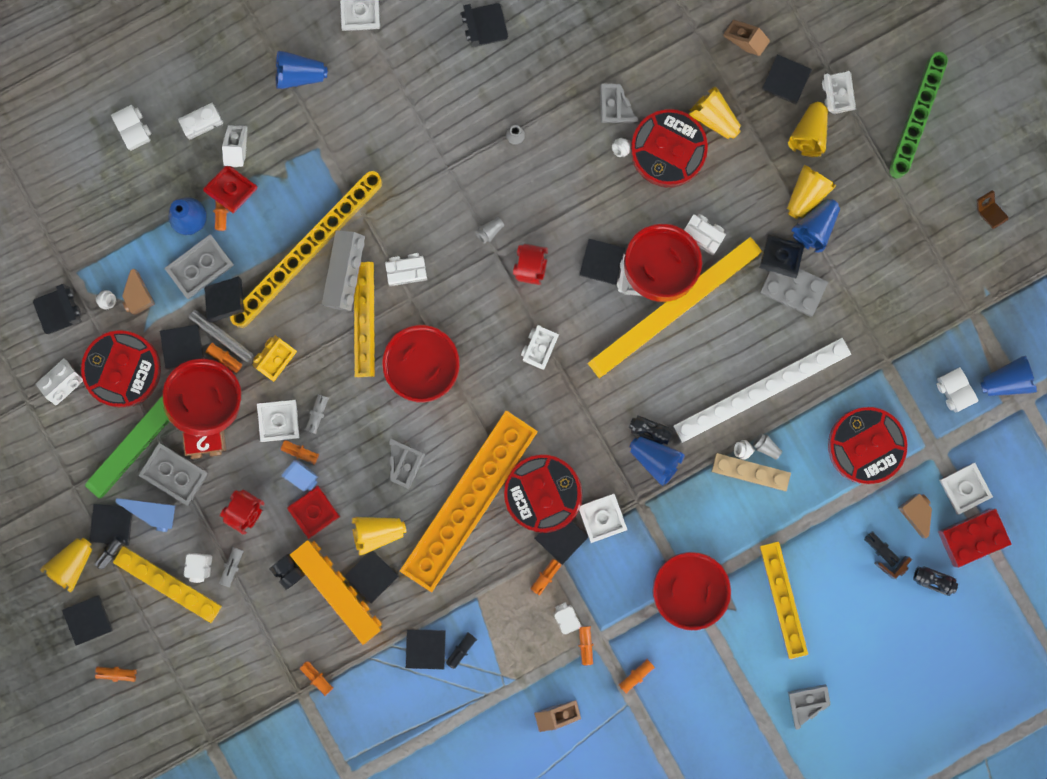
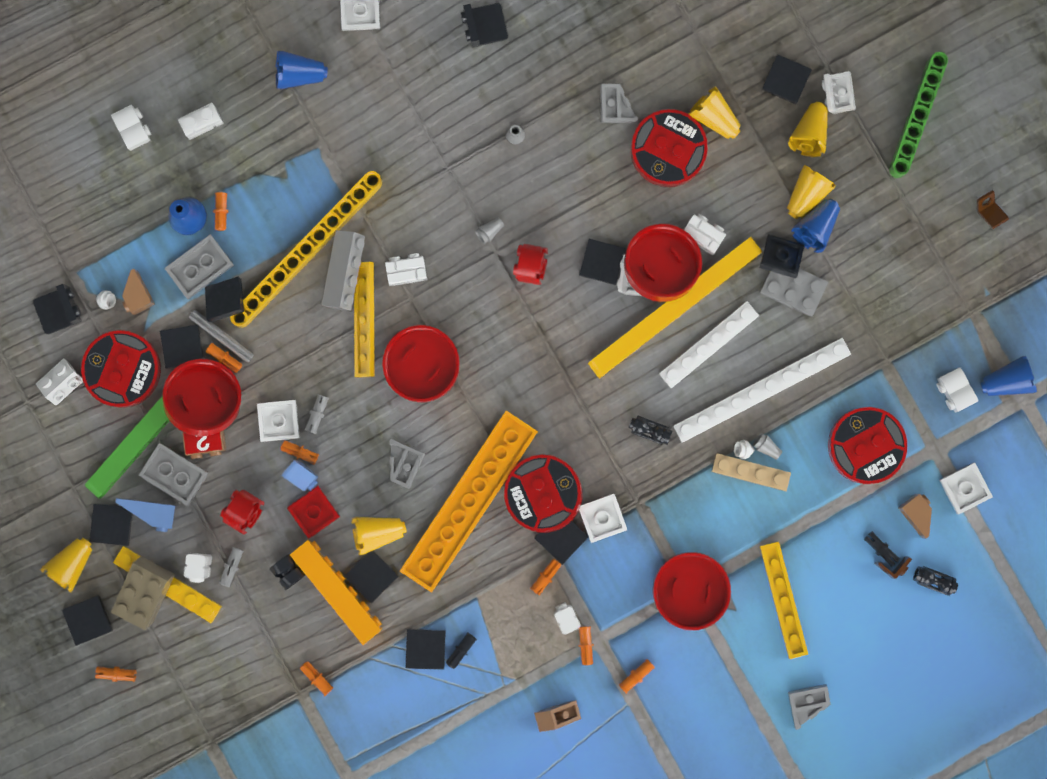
black axle [94,535,125,569] -> none
red tile [203,166,258,214] -> none
white slope [222,125,247,167] -> none
yellow bracket [252,335,297,382] -> none
white bracket [521,325,559,370] -> none
white plate [612,138,631,157] -> none
blue cone [629,437,685,486] -> none
medium nougat slope [723,20,770,56] -> none
red brick [938,509,1012,567] -> none
none -> dark tan brick [111,557,175,630]
none -> white plate [659,301,759,389]

